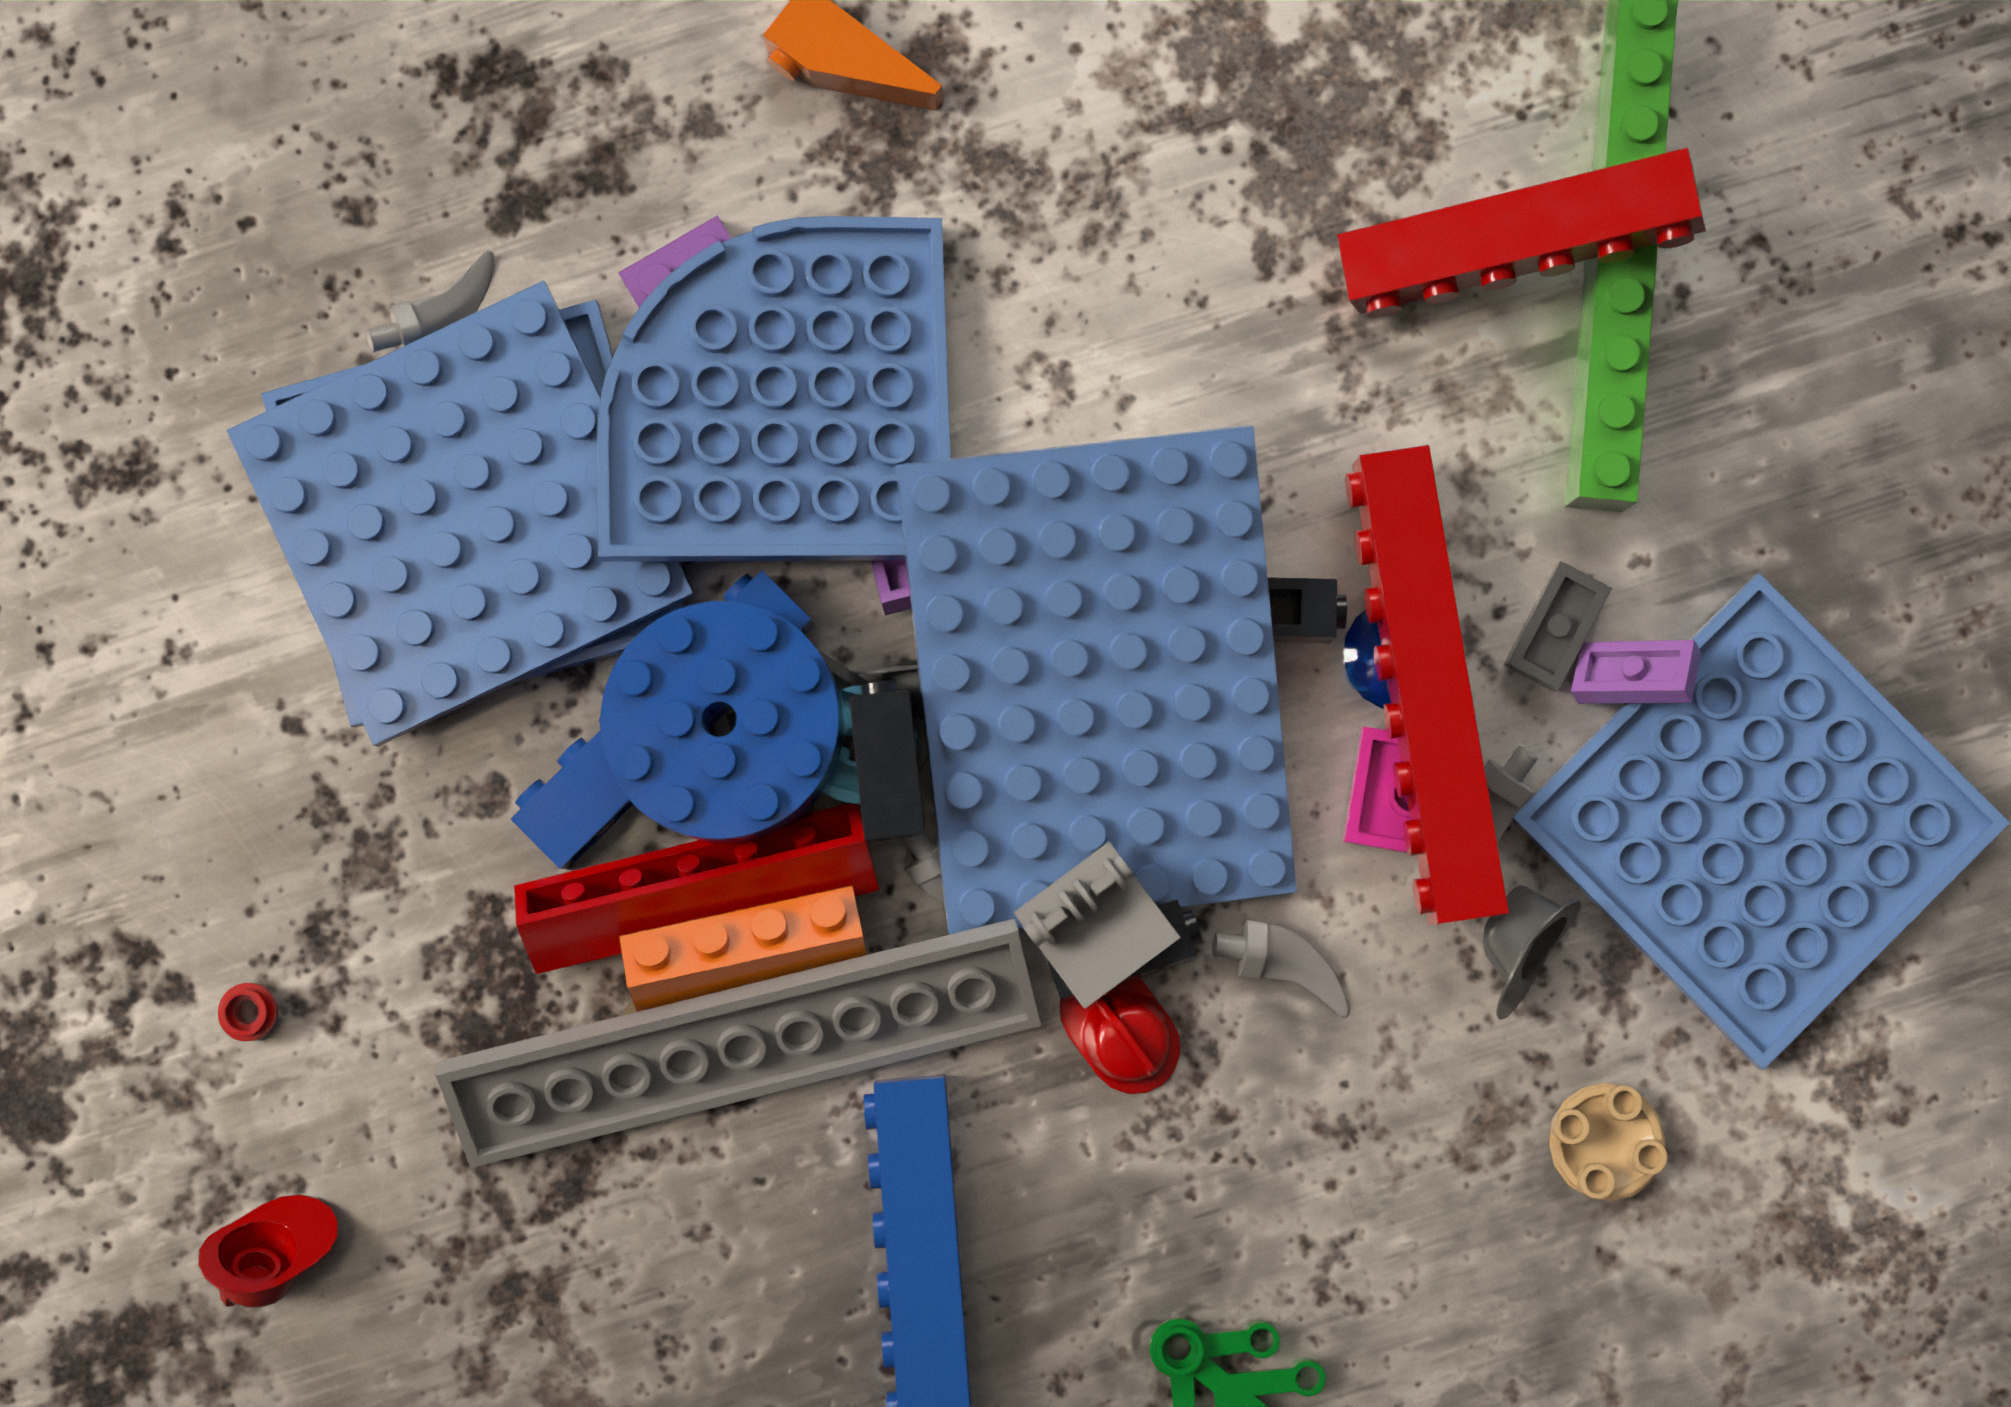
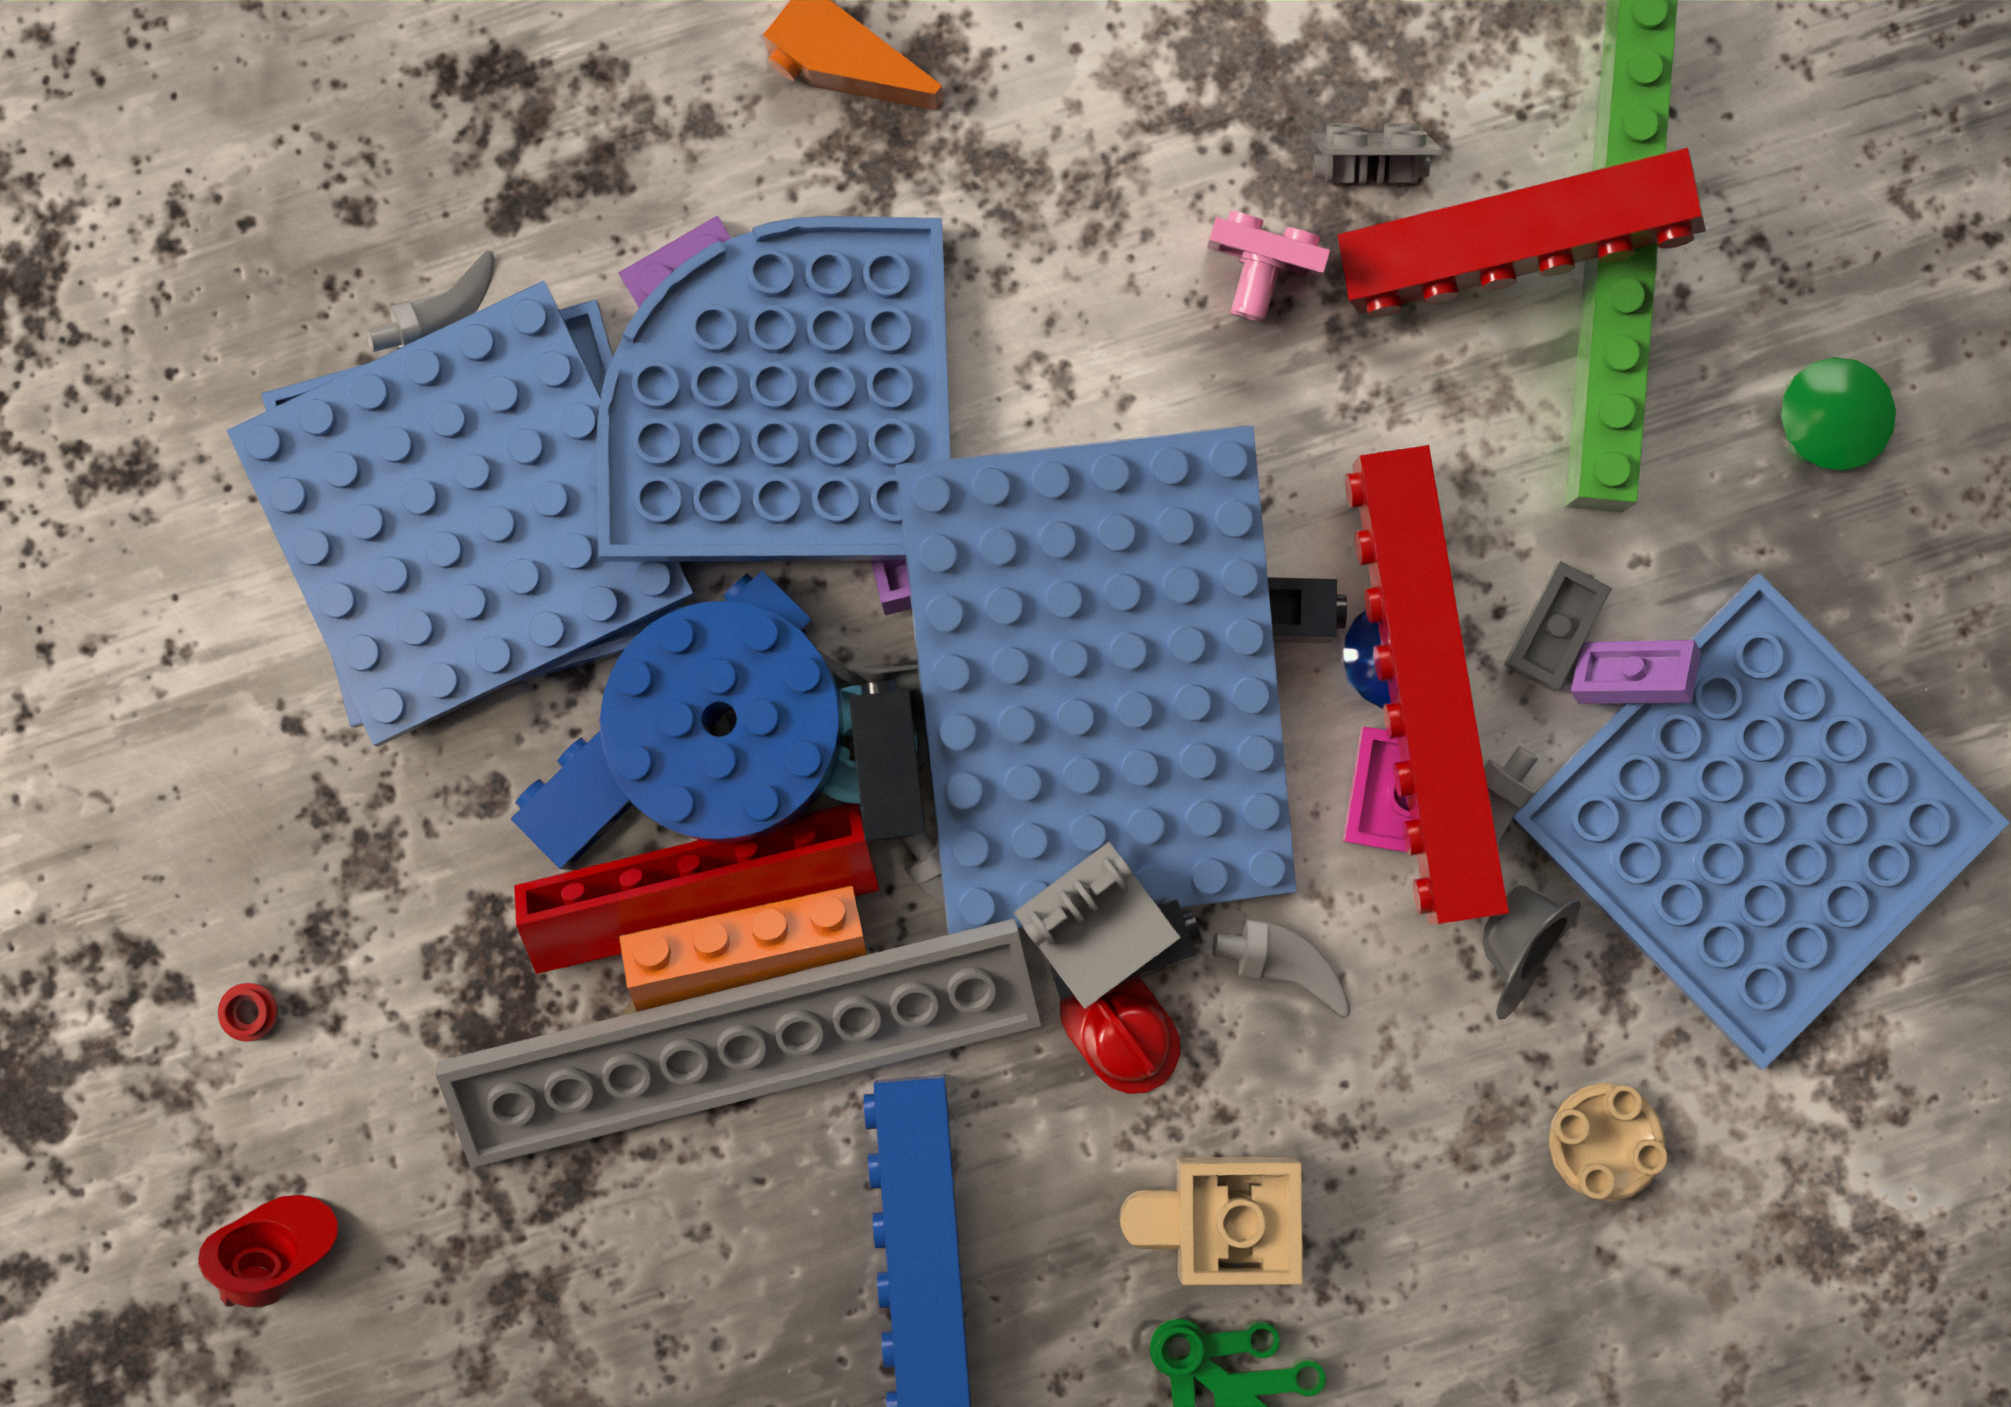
none -> tan brick [1119,1157,1303,1285]
none -> bright pink plate [1207,211,1330,323]
none -> light grey hinge [1312,123,1442,183]
none -> green dish [1781,357,1896,471]

